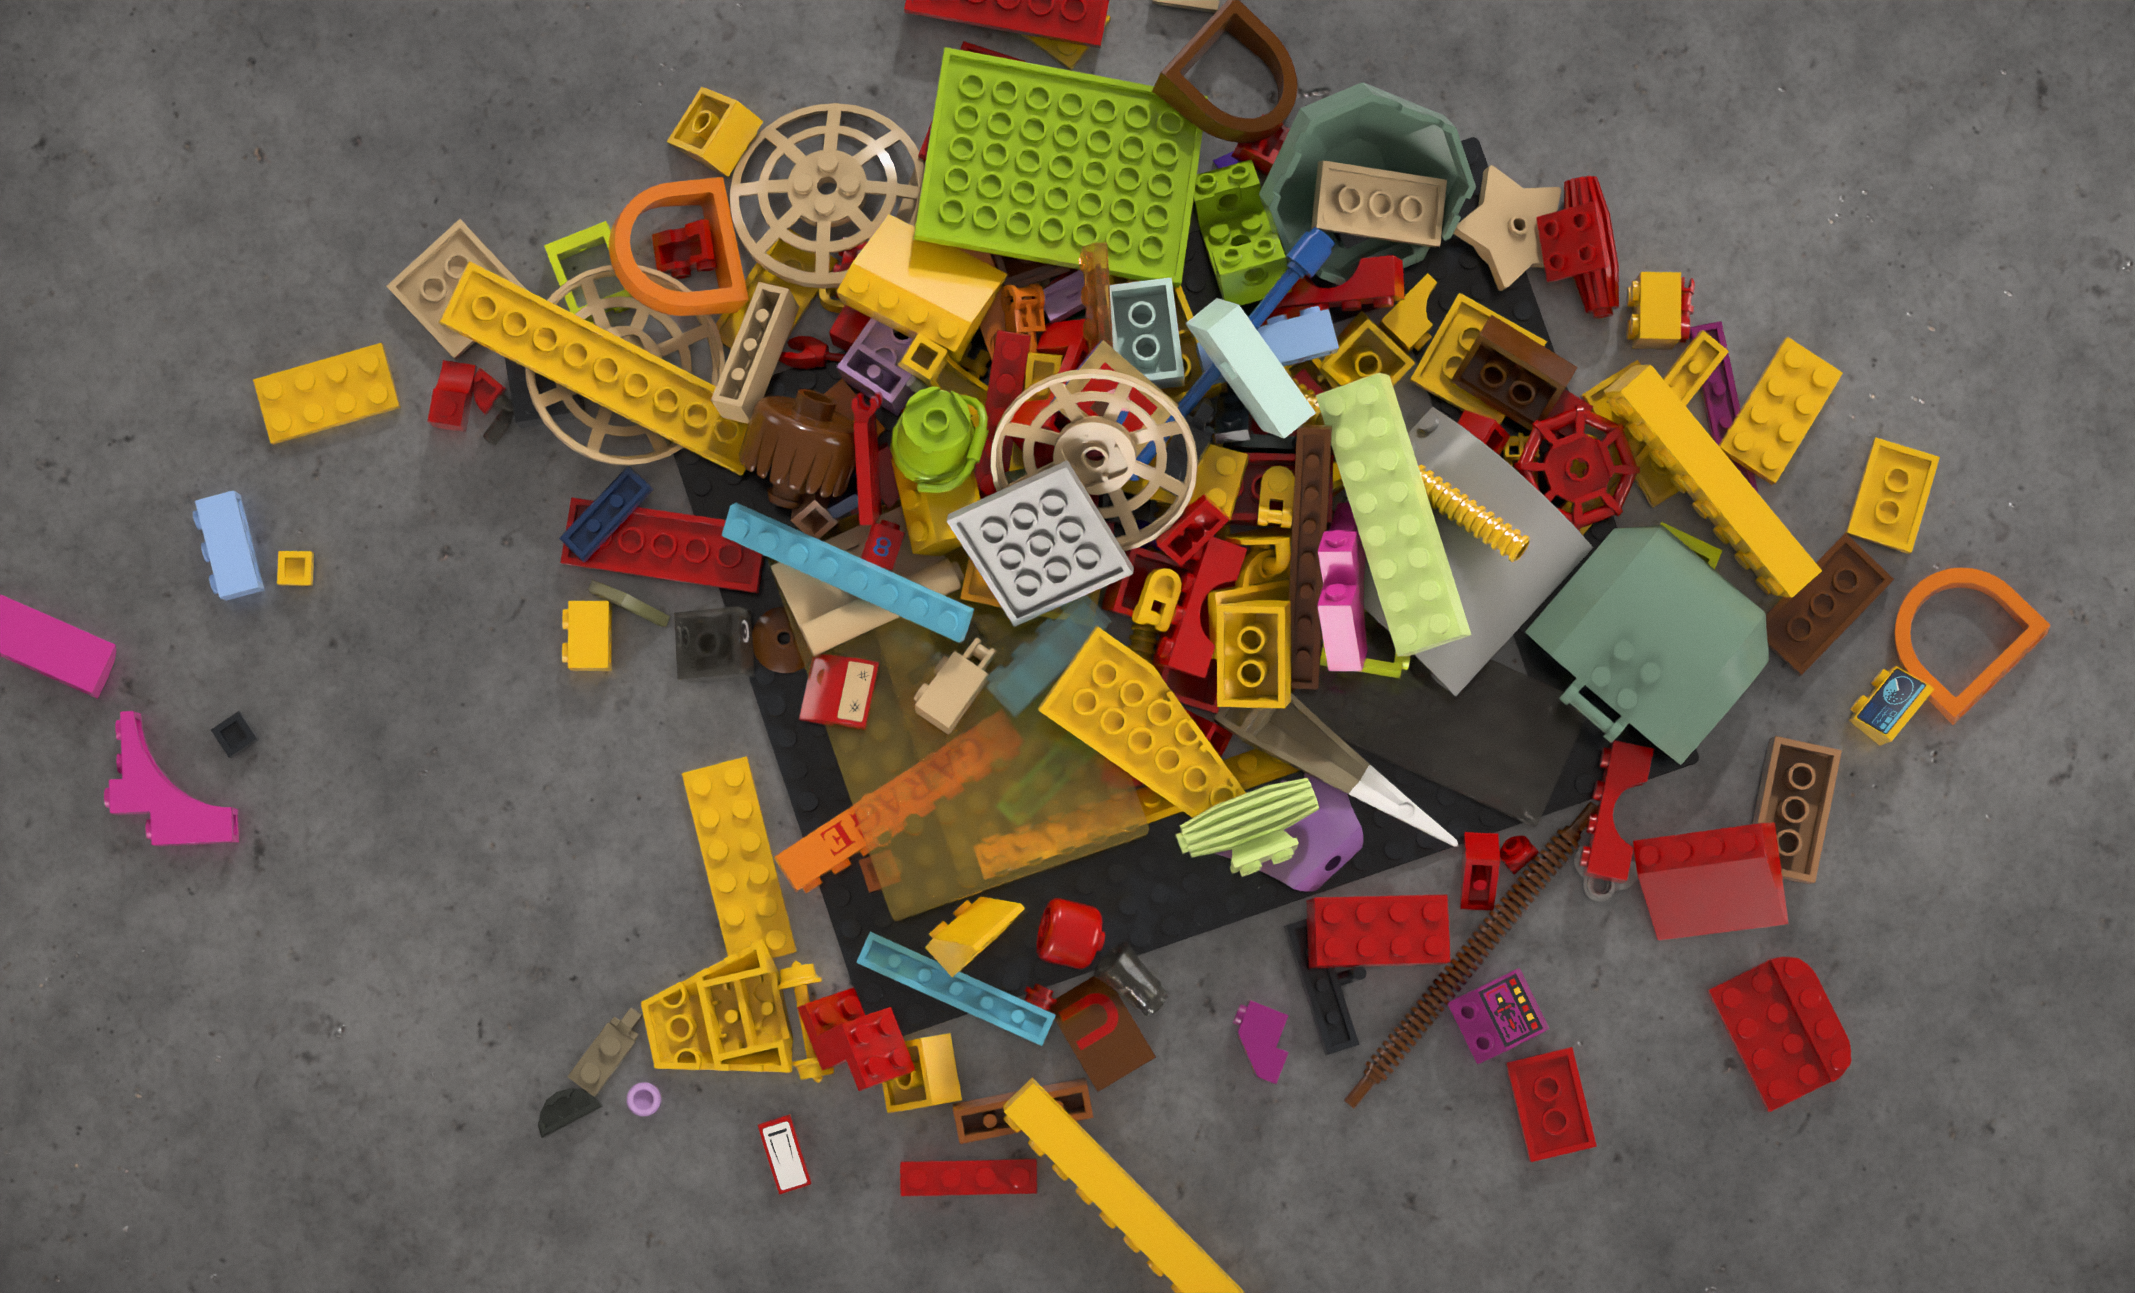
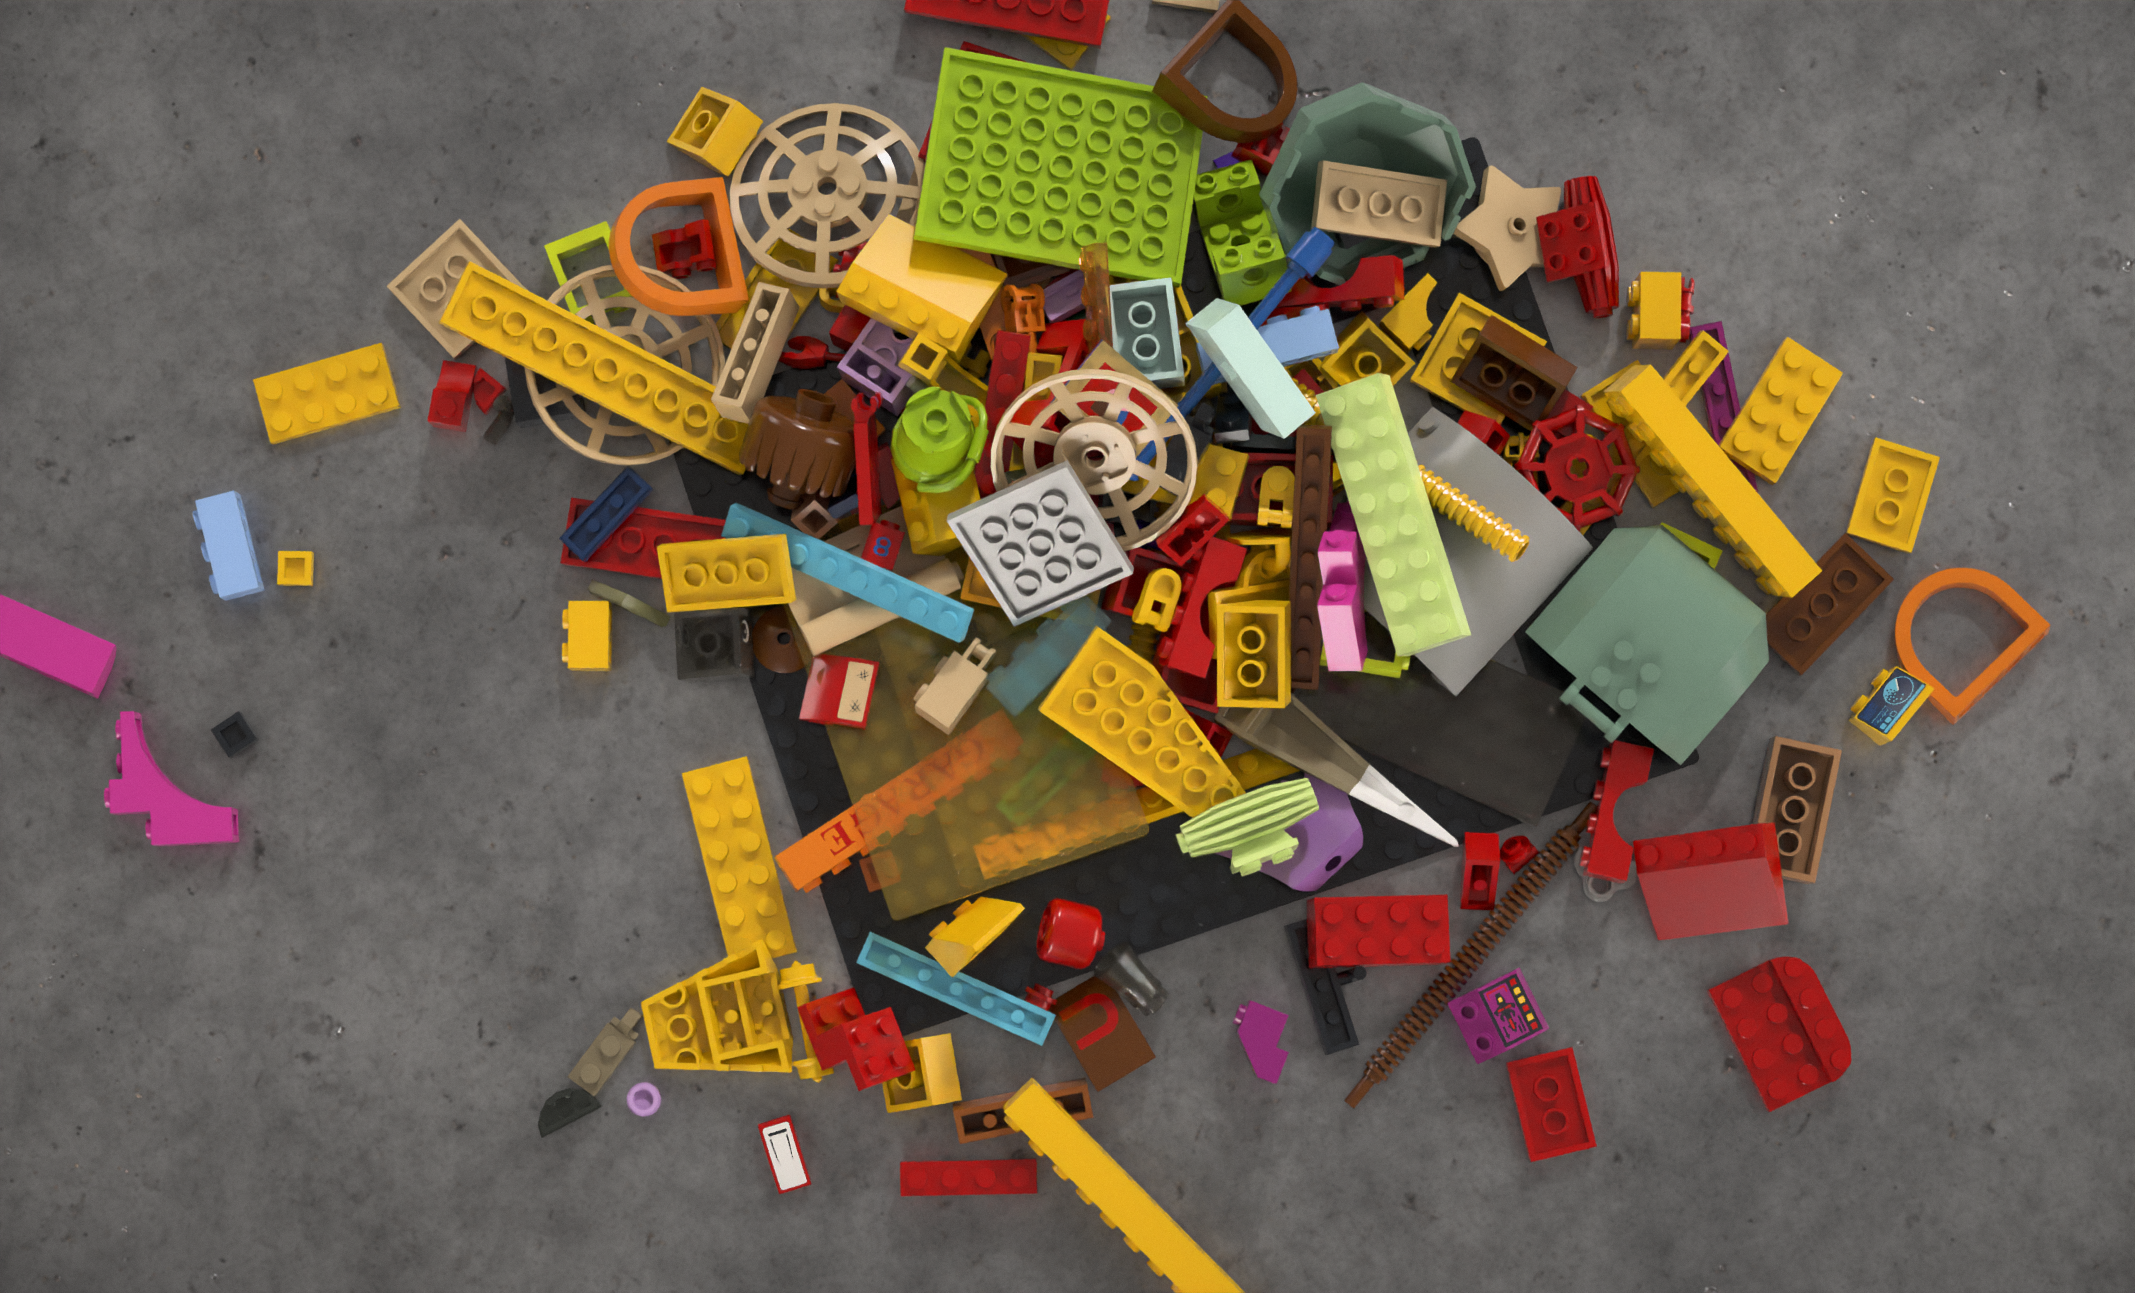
none -> yellow plate [657,534,796,613]

